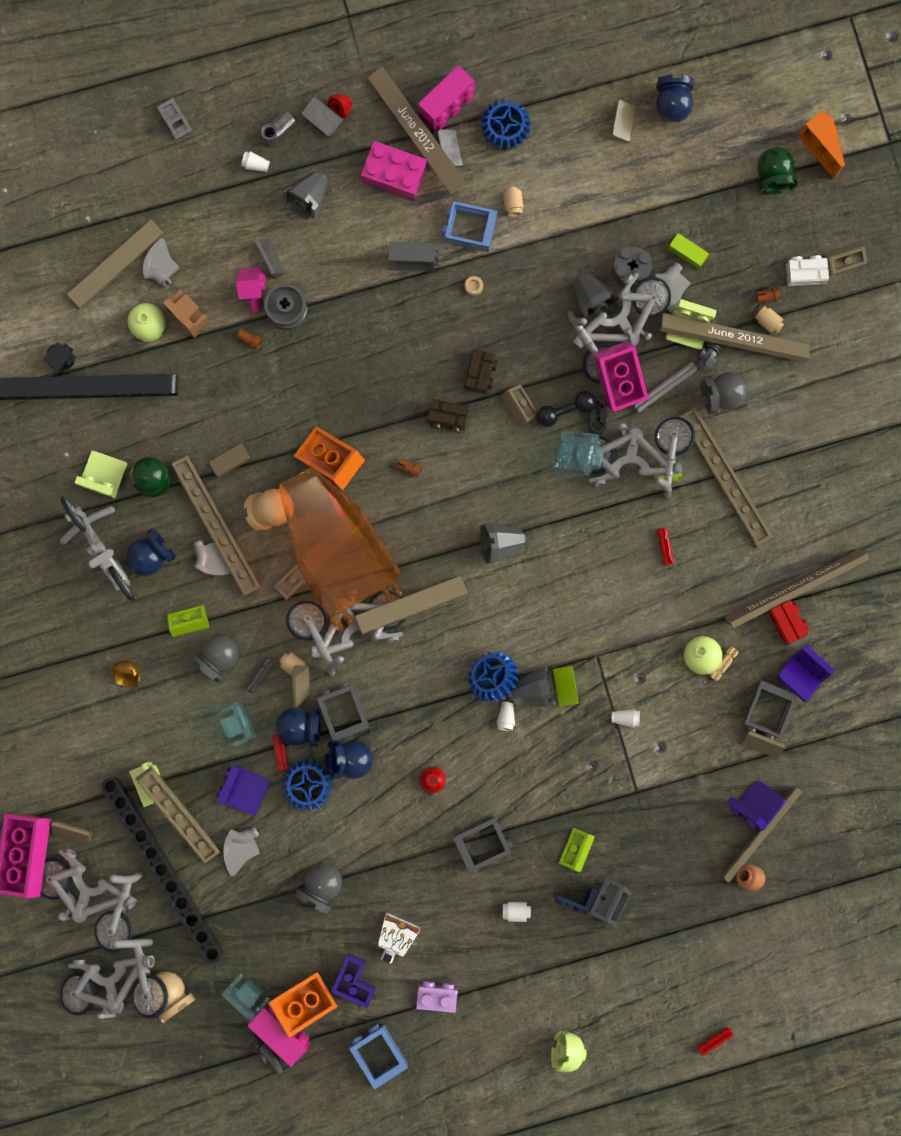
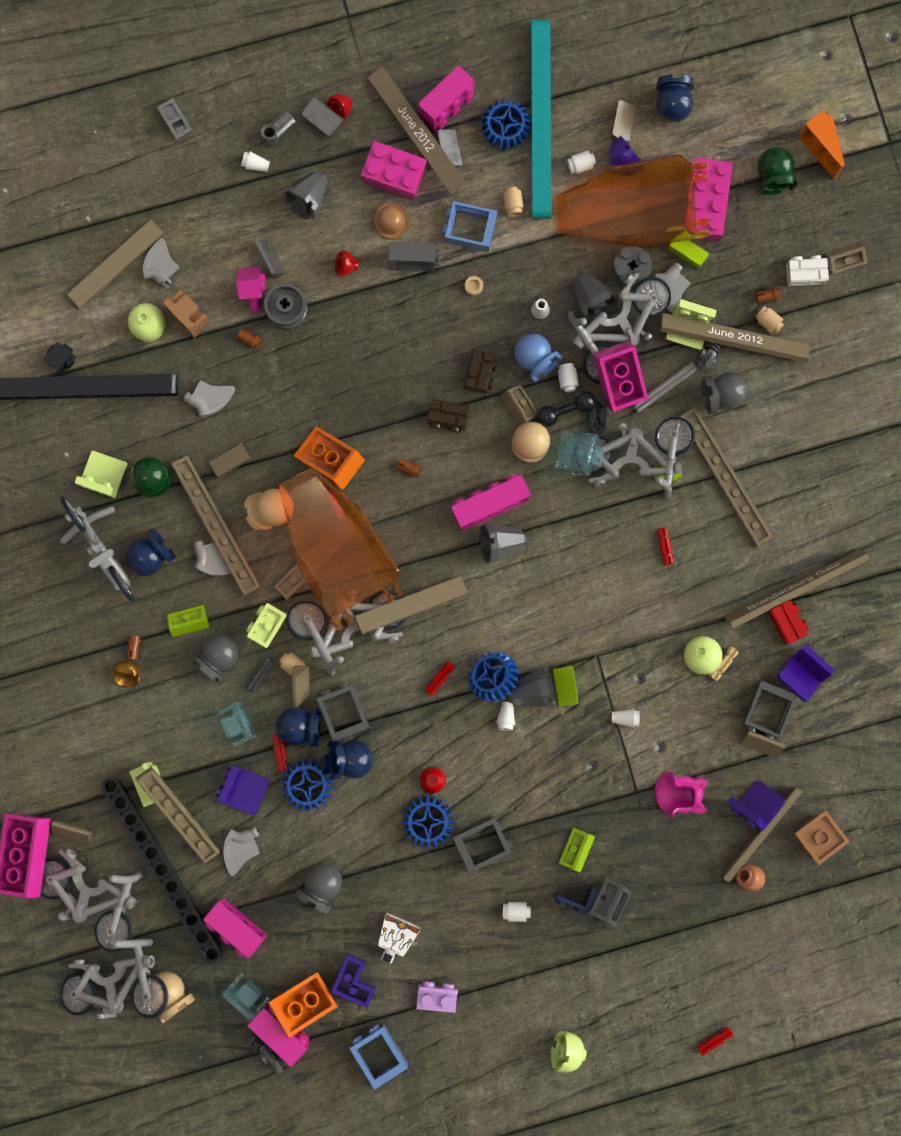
none -> dark orange pin [126,635,142,659]
none -> light grey arm [183,380,235,417]
none -> dark pink brick [203,898,268,958]
none -> yellowish green bracket [246,603,287,648]
none -> red brick [335,250,359,277]
none -> medium nougat hat [374,203,408,239]
none -> blue gear [402,795,454,849]
none -> red axle [425,662,455,695]
none -> dark pink brick [451,474,531,532]
none -> tan tile [512,422,550,463]
none -> medium blue tile [514,333,563,383]
none -> teal beam [531,20,551,219]
none -> white cone [531,299,550,319]
none -> clear orange windscreen [556,154,711,248]
none -> white brick [558,363,579,393]
none -> white brick [567,151,596,174]
none -> dark purple cylinder [608,135,644,174]
none -> dark pink hair [655,772,707,818]
none -> dark pink brick [682,157,733,242]
none -> medium nougat panel [794,810,850,865]

